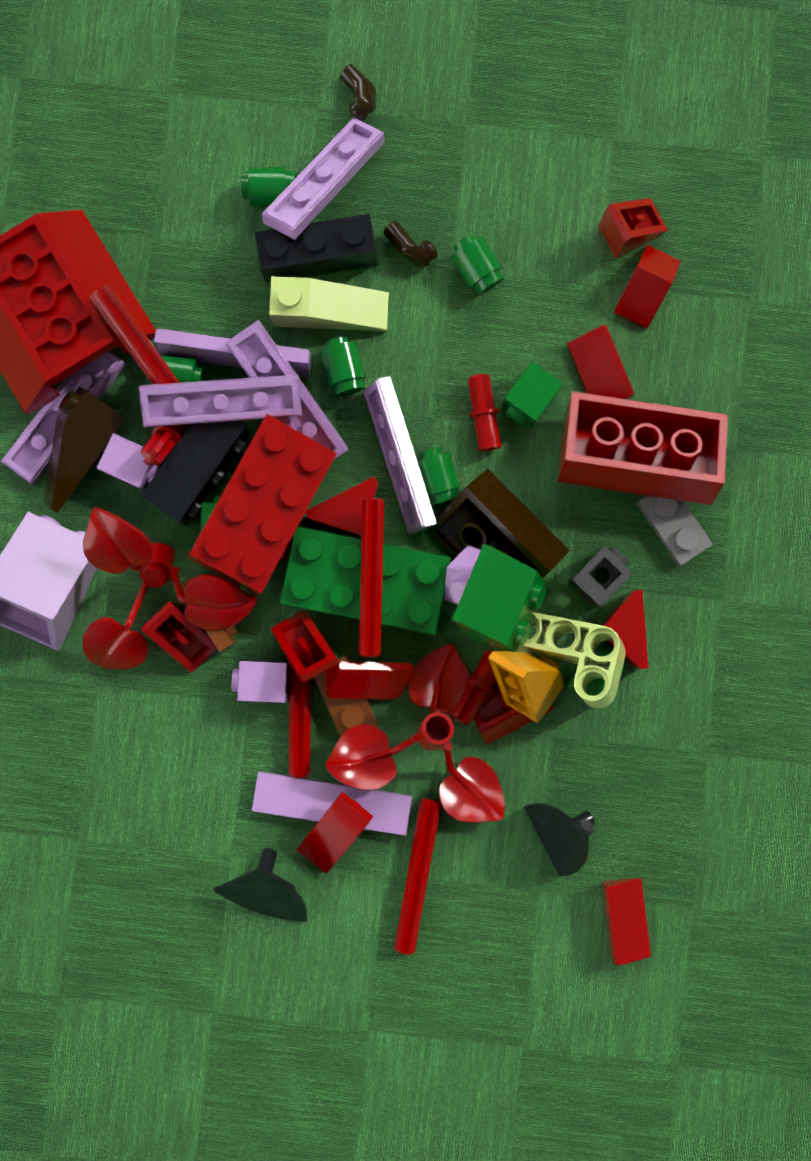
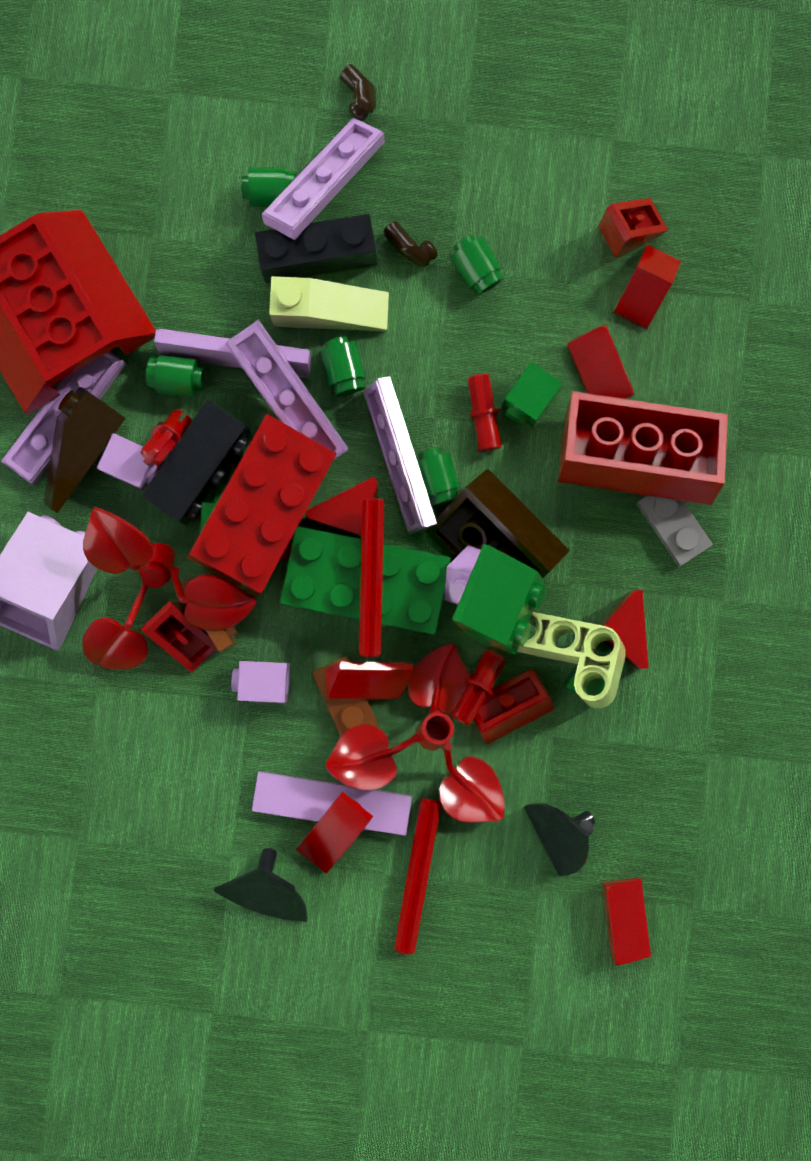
red axle [90,284,180,384] -> none
lavender tile [139,375,302,427] -> none
red slope [270,610,339,683] -> none
red axle [289,665,311,778] -> none
light orange slope [488,651,564,723] -> none
dark grey brick [568,546,633,608] -> none

